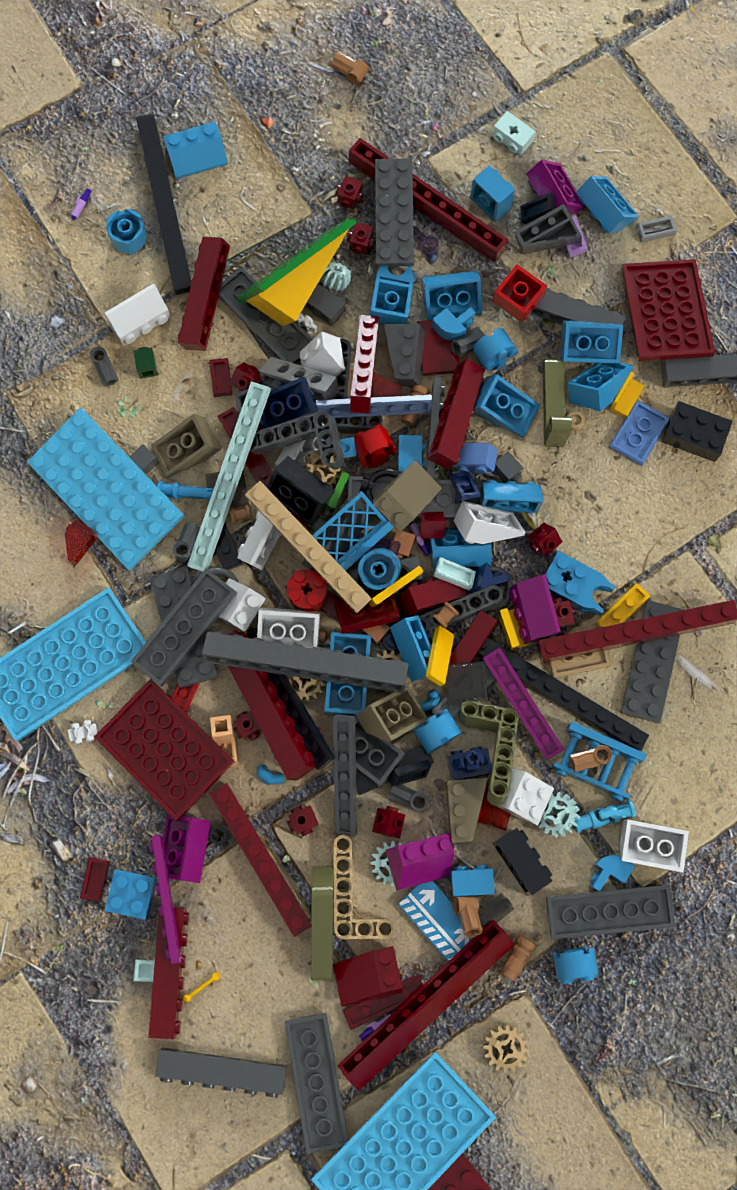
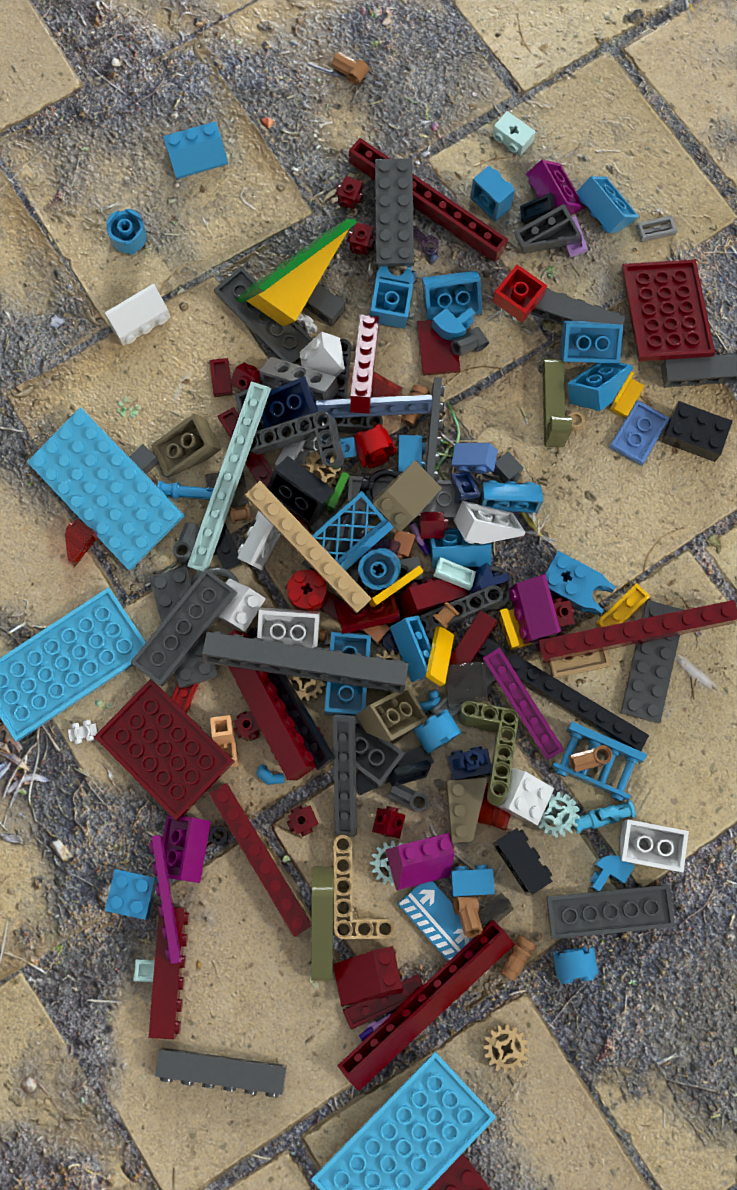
piece [71,188,92,220] -> none
dark red tile [80,857,110,902] -> none
dark grey piece [90,346,119,387] -> none
dark green brick [133,347,159,379] -> none
black beam [136,113,191,295] -> none
dark red brick [178,237,230,351] -> none
yellow hinge [183,972,220,1003] -> none
dark grey plate [285,1012,348,1154] -> none
light aqua gear [319,261,351,291] -> none
dark grey wedge [384,324,425,386] -> none
dark red brick [427,358,485,469] -> none
dark azure brick [473,328,518,371] -> none
dark azure slope [474,374,540,437] -> none
dark red brick [527,523,563,557] -> none

